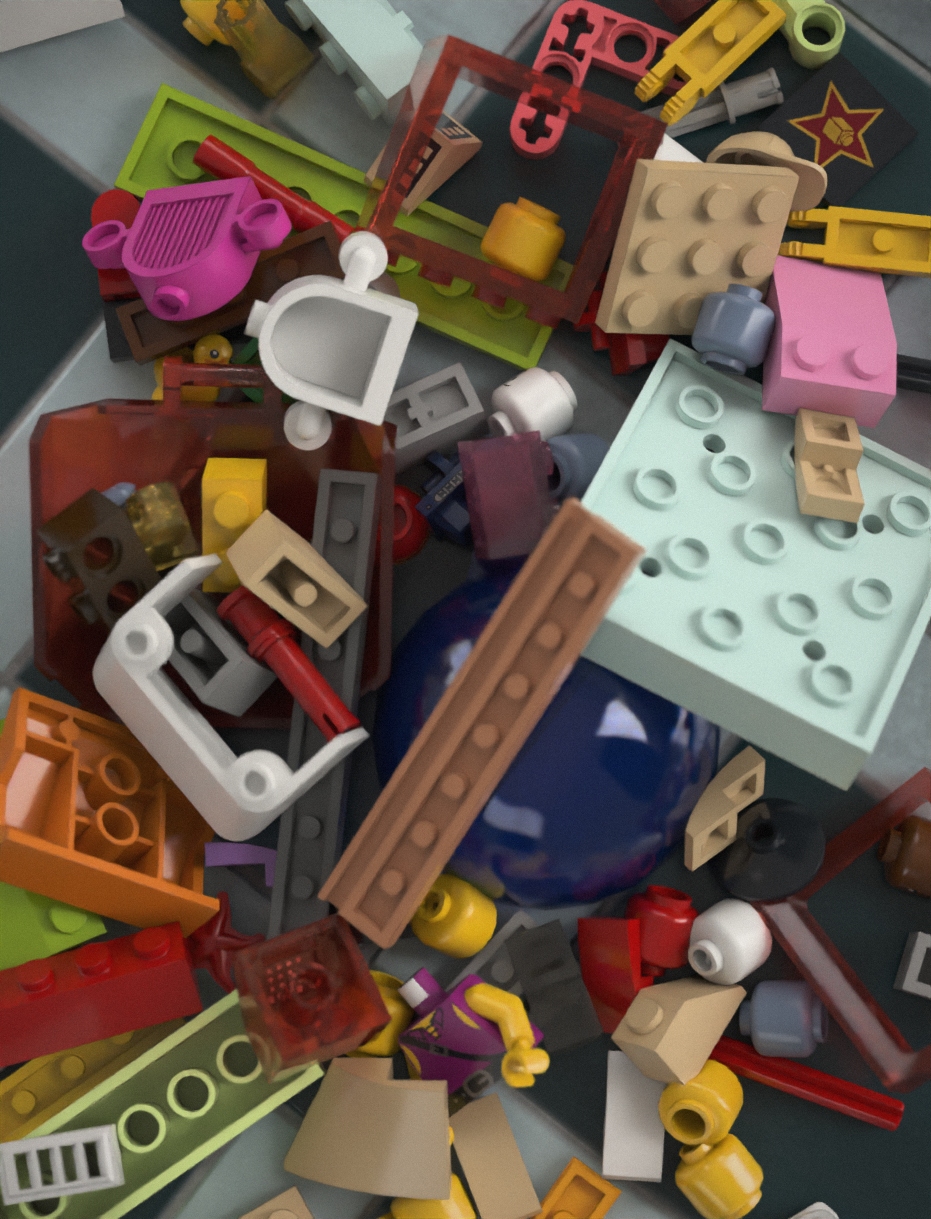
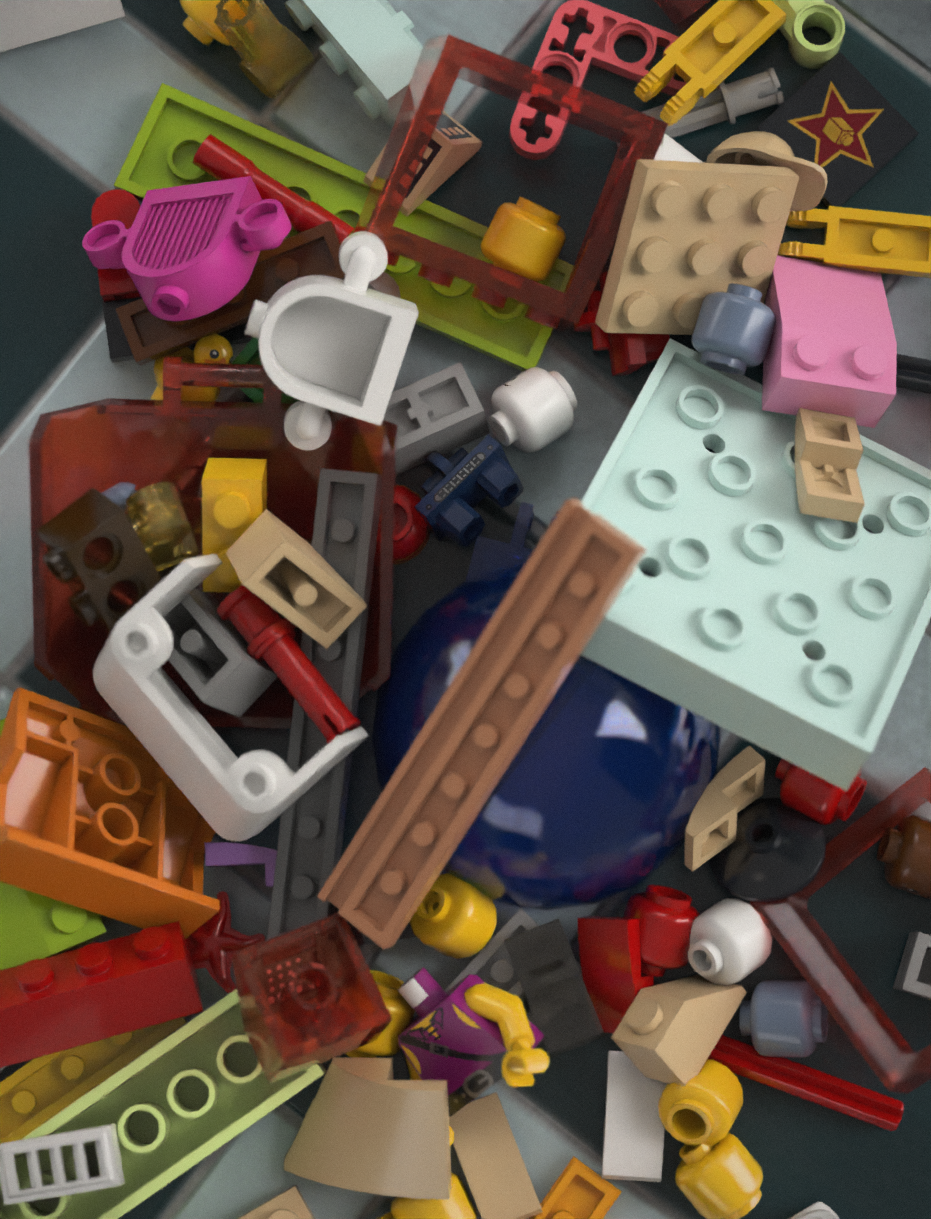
clear pink brick [457,430,560,560] -> none
sand blue head [531,432,610,510] -> none
none -> red head [775,758,867,825]

